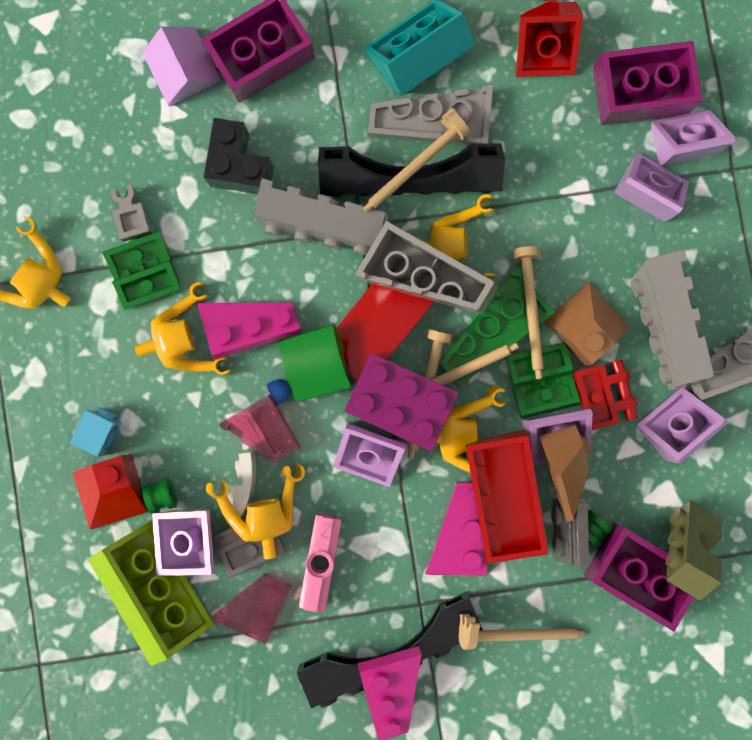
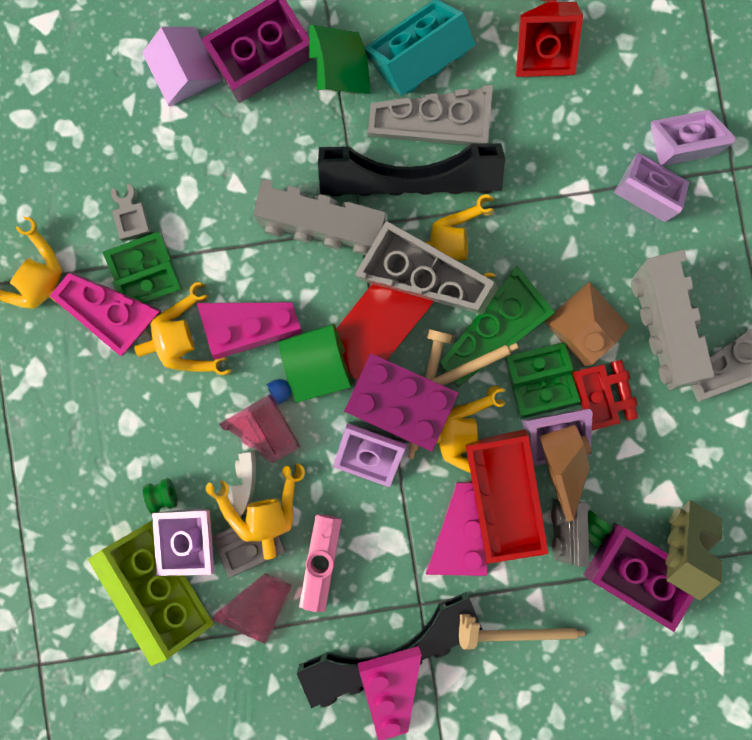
medium azure brick [69,407,122,457] -> none
red slope [72,454,148,530] -> none
black brick [204,118,274,194] -> none
tan piece [363,108,470,213] -> none
tan piece [513,246,544,379] -> none
magenta brick [593,41,703,125] -> none
lavender slope [636,388,728,464] -> none
none -> dark pink wing [50,272,162,356]
none -> green slope [309,25,370,95]

